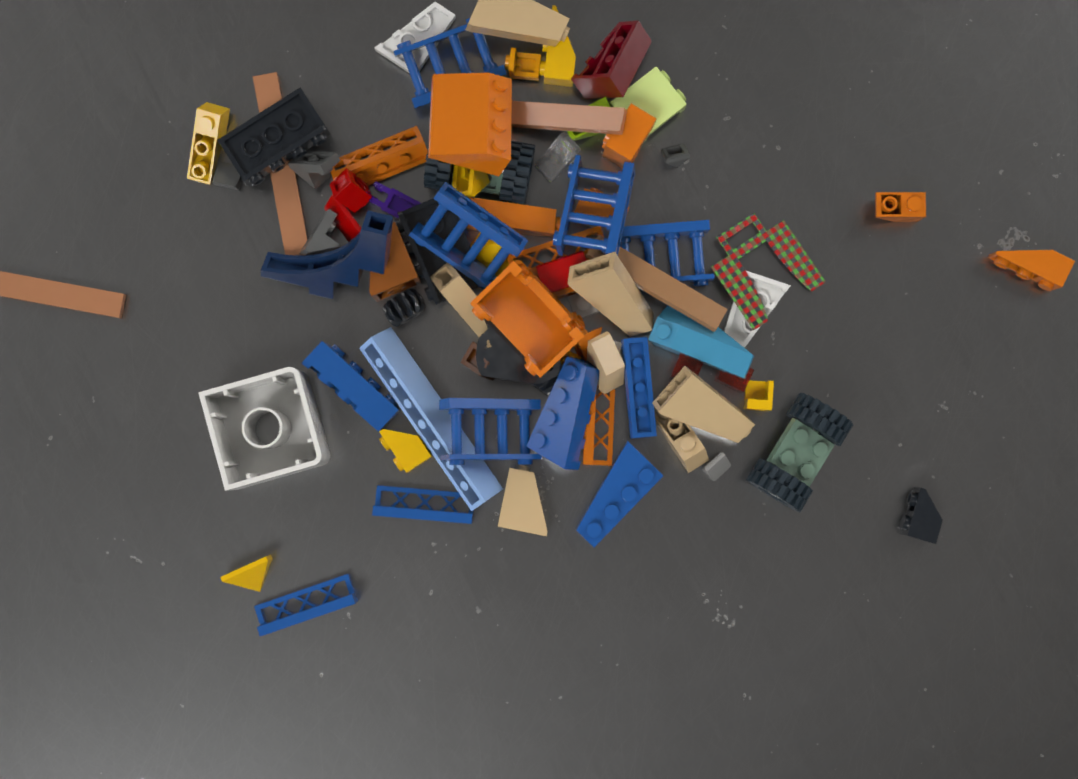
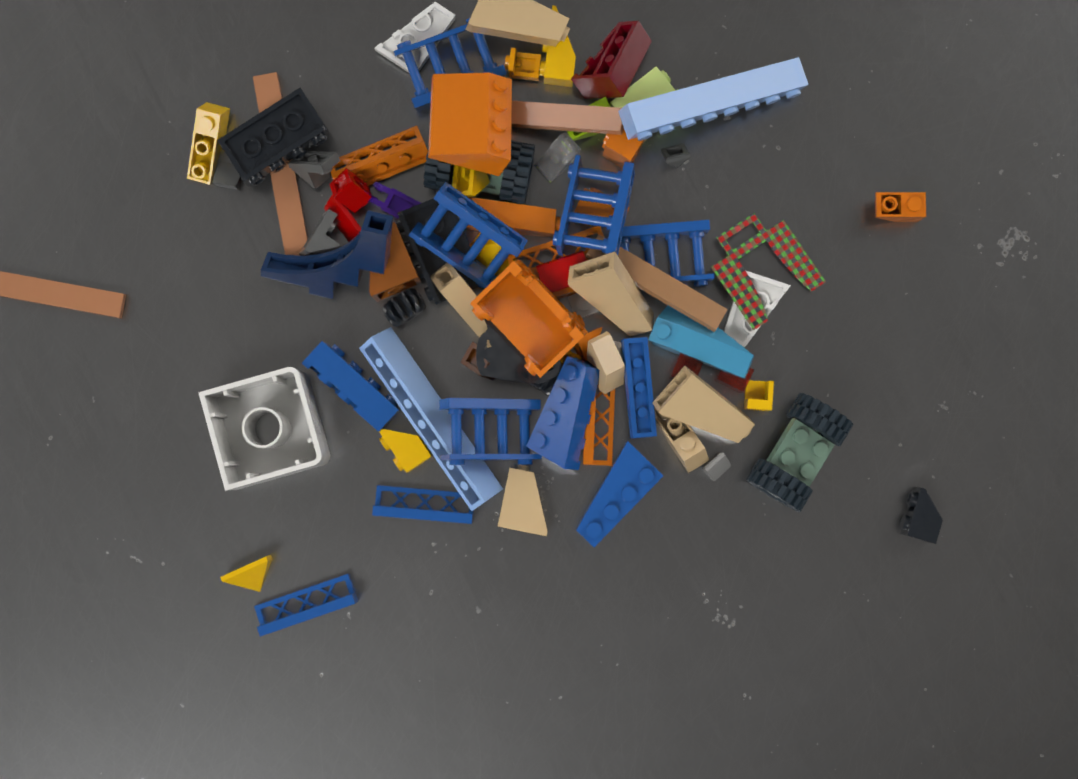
orange slope [988,250,1075,291] -> none
none -> light blue brick [618,57,809,141]

